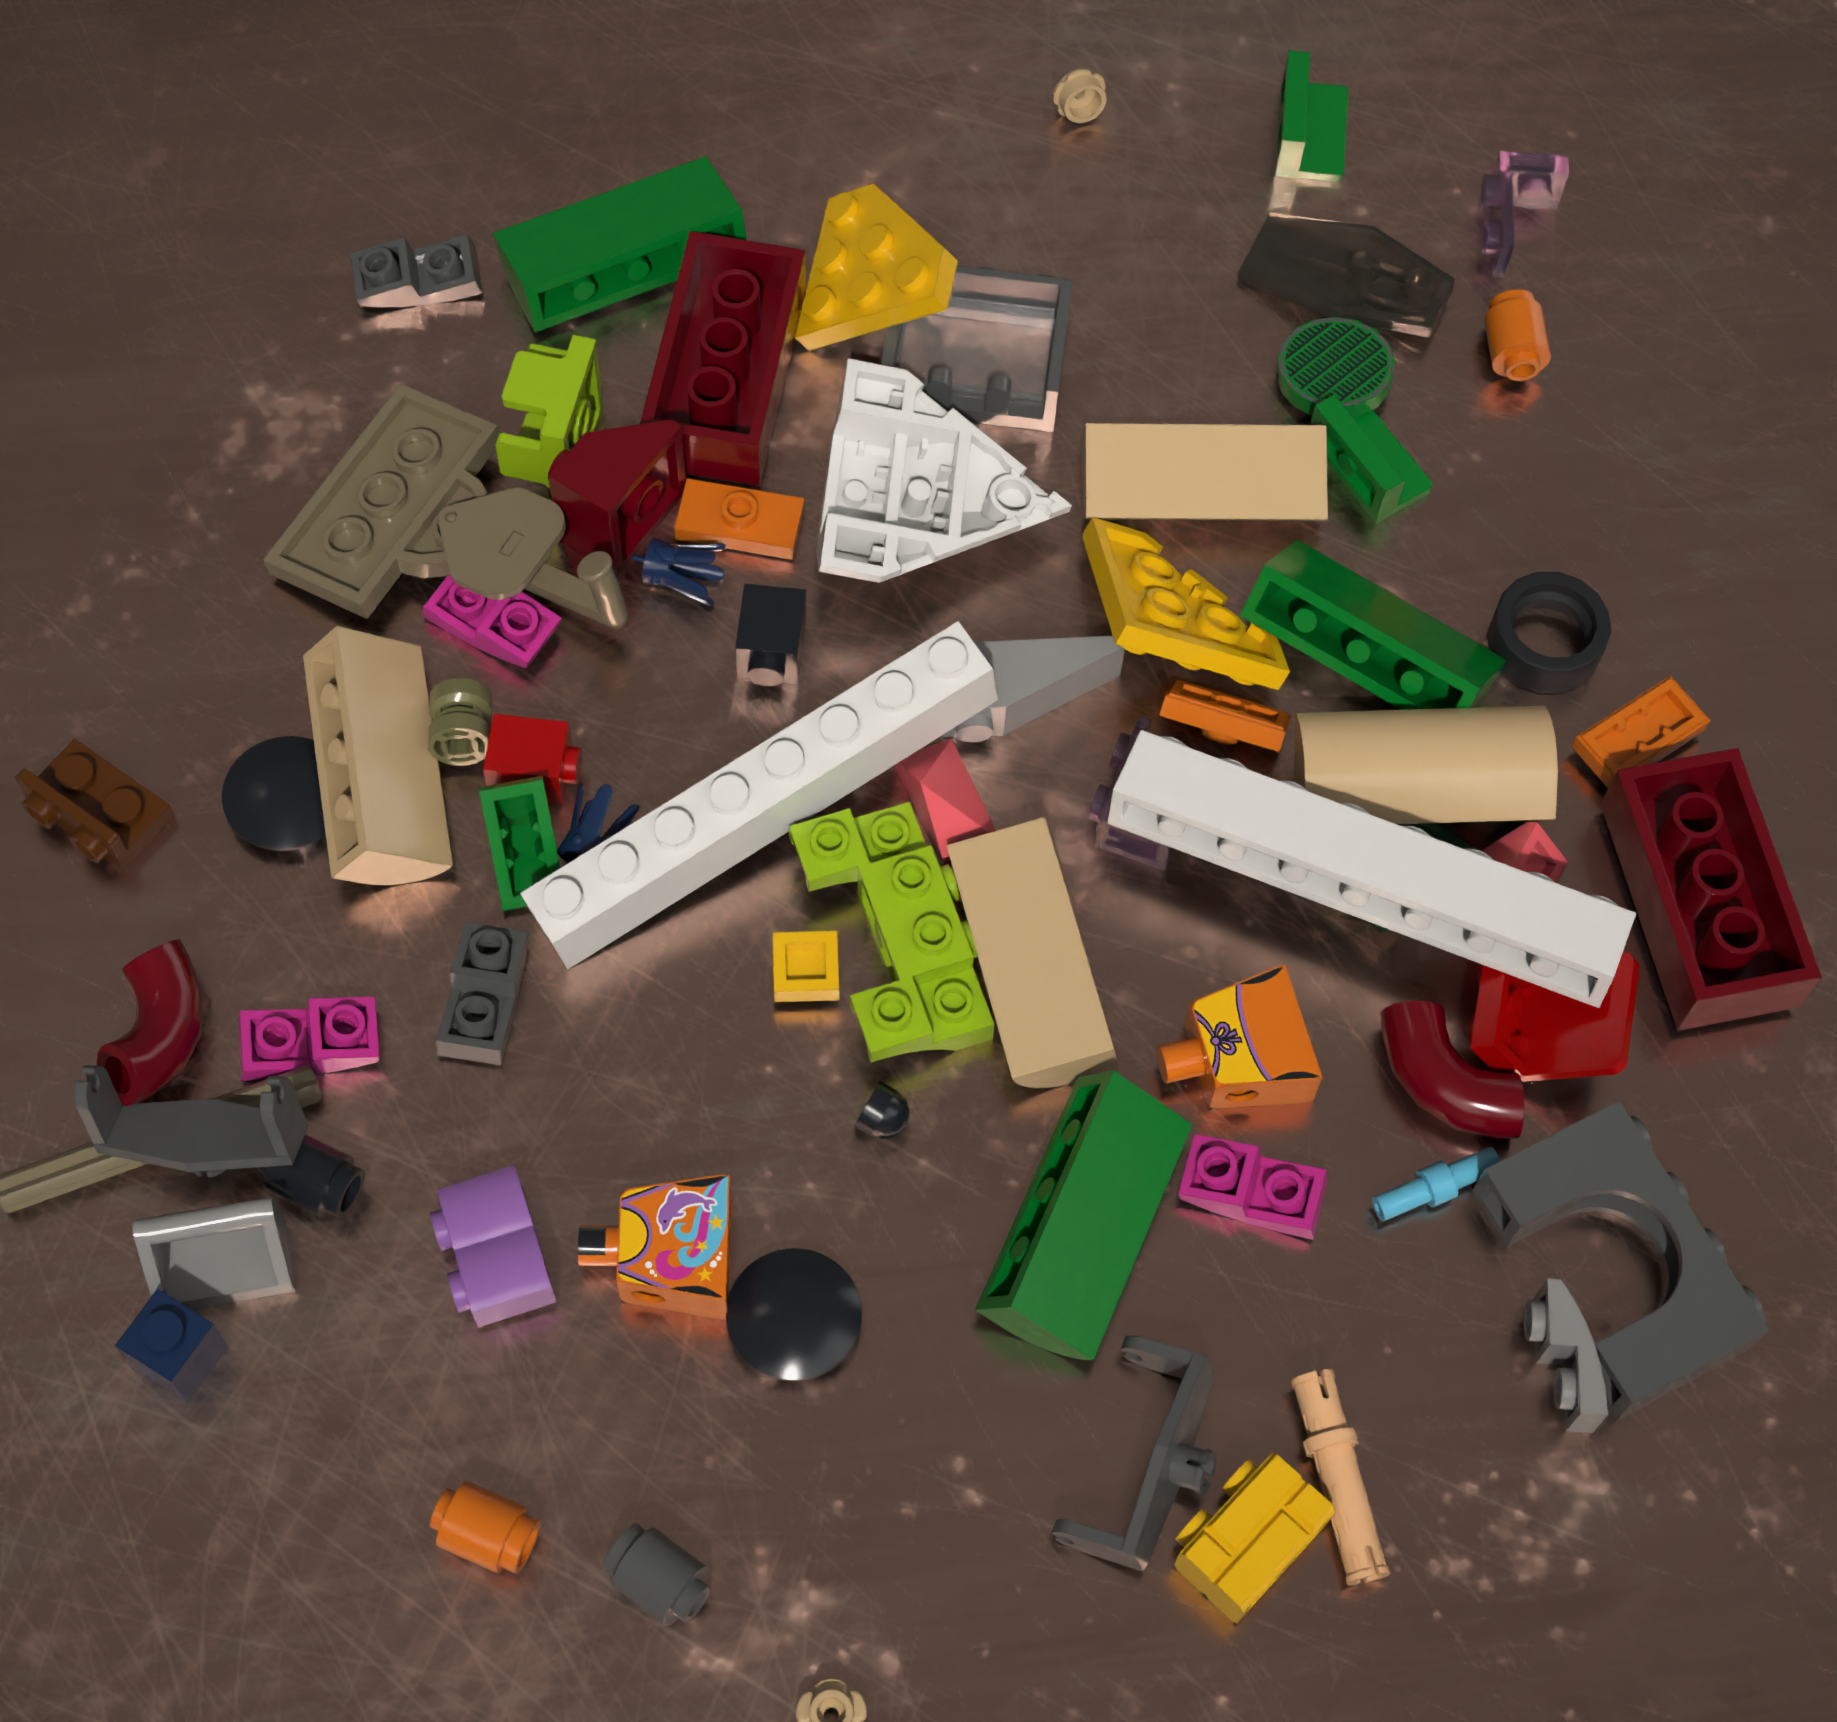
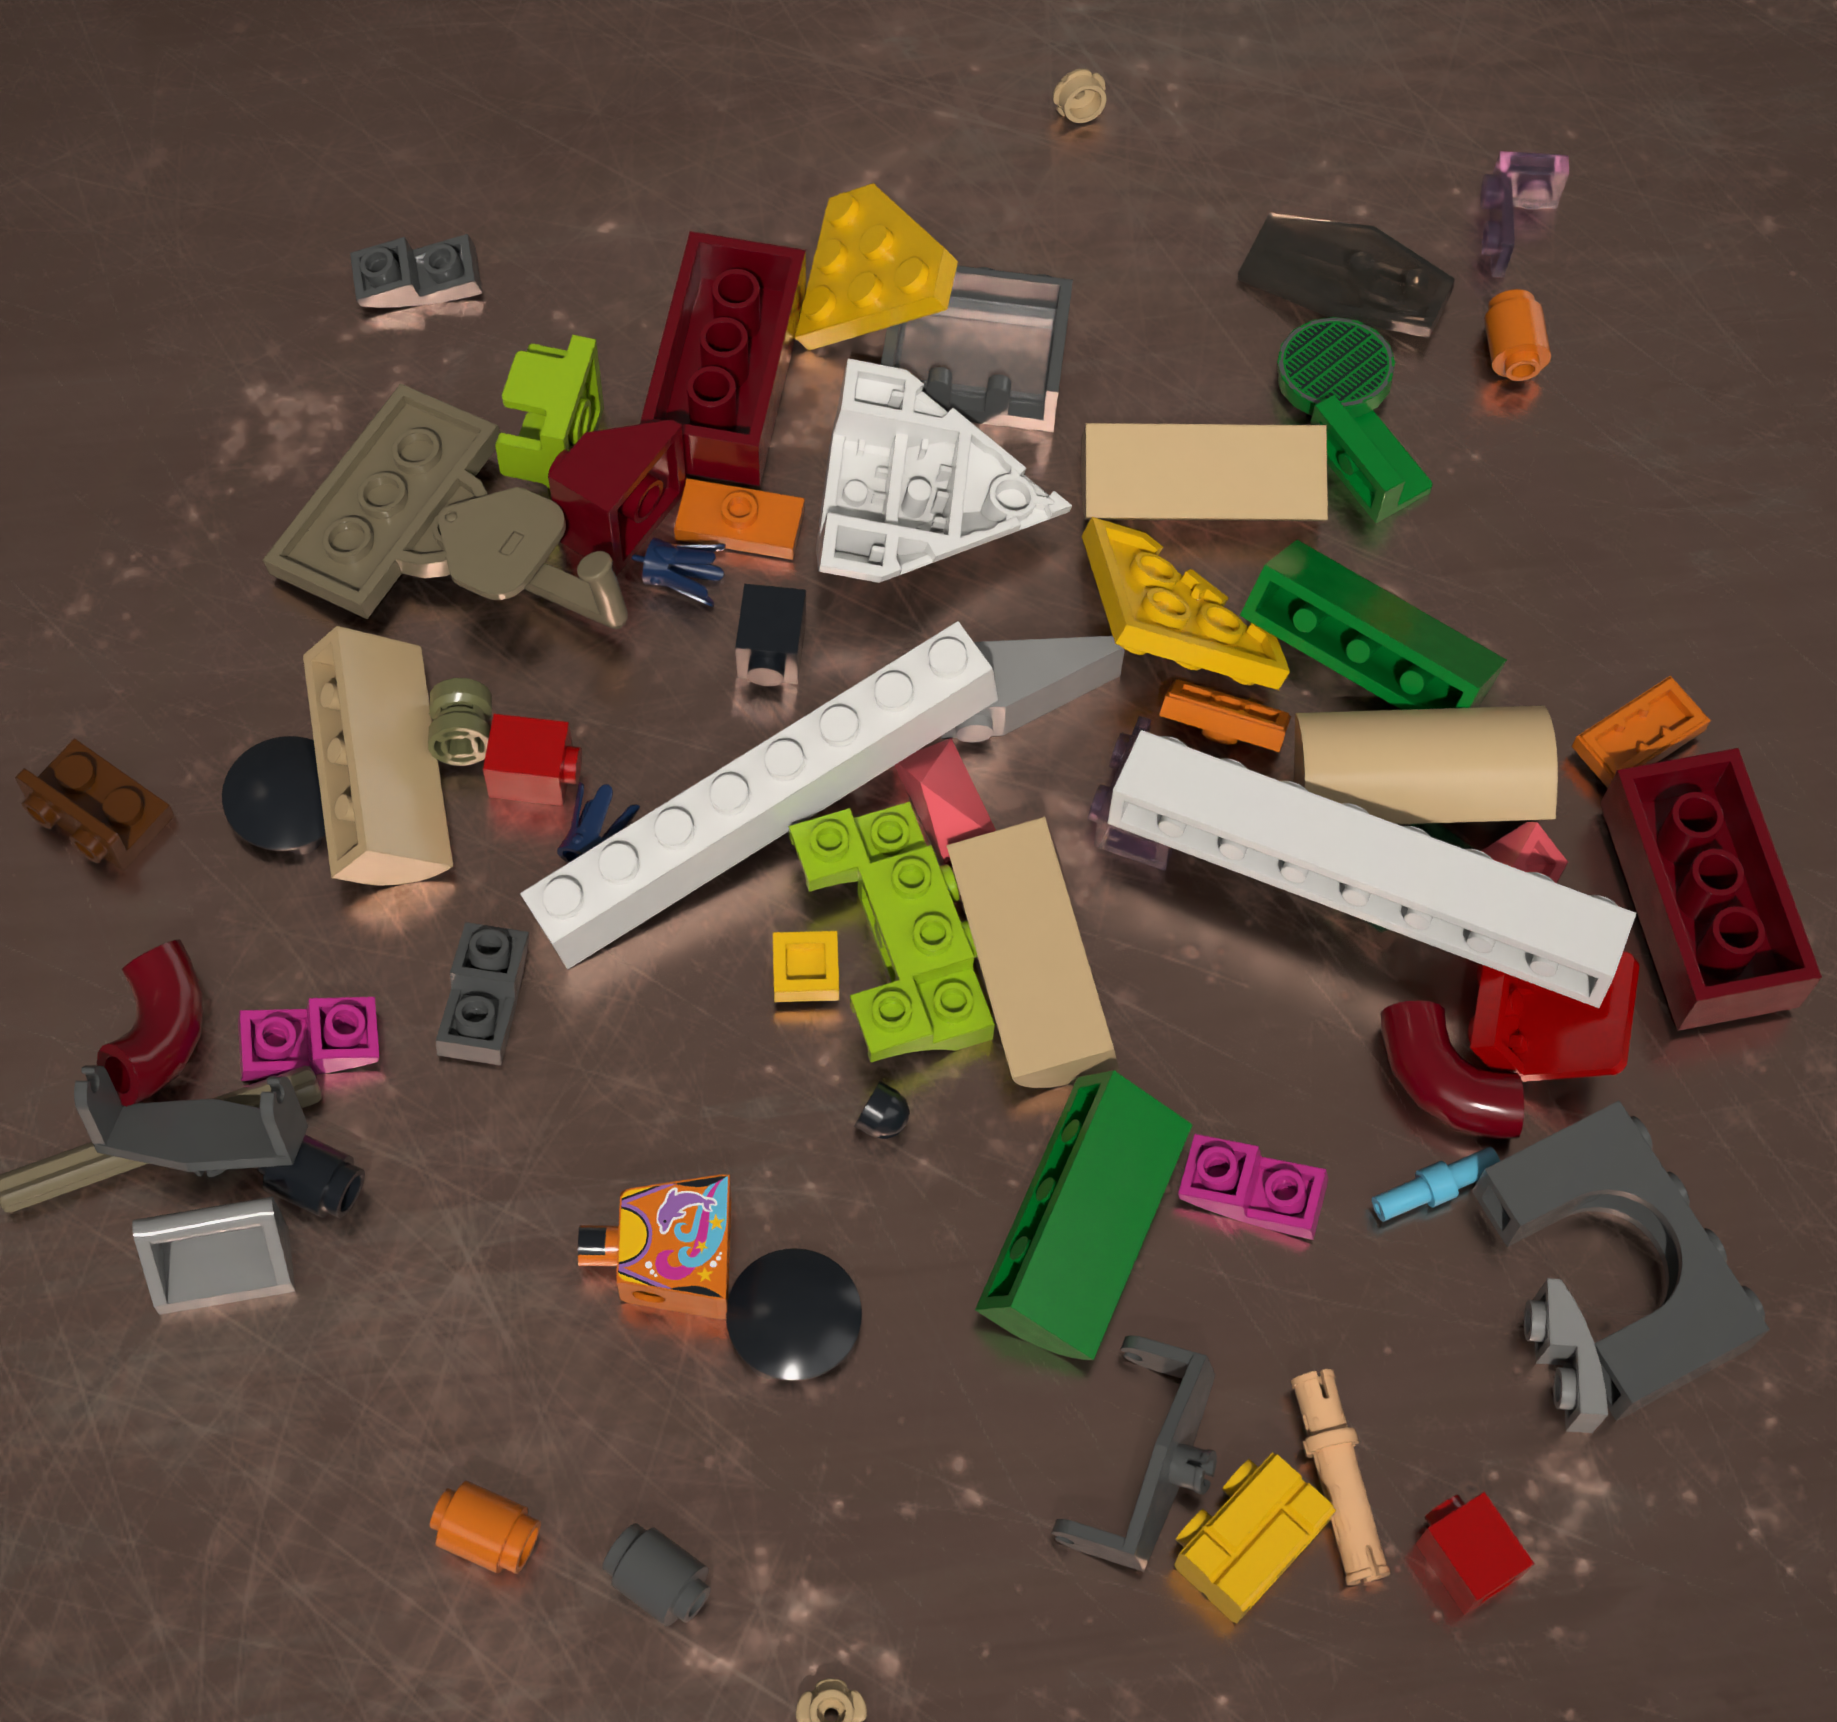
dark blue brick [115,1288,229,1404] -> none
dark pink slope [422,575,562,669] -> none
medium lavender brick [430,1165,557,1328] -> none
green slope [478,776,560,911] -> none
green brick [492,156,747,332] -> none
orange torso [1156,965,1323,1109] -> none
green panel [1275,50,1348,182] -> none
black tyre [1487,572,1611,693] -> none
none -> red brick [1415,1491,1535,1615]

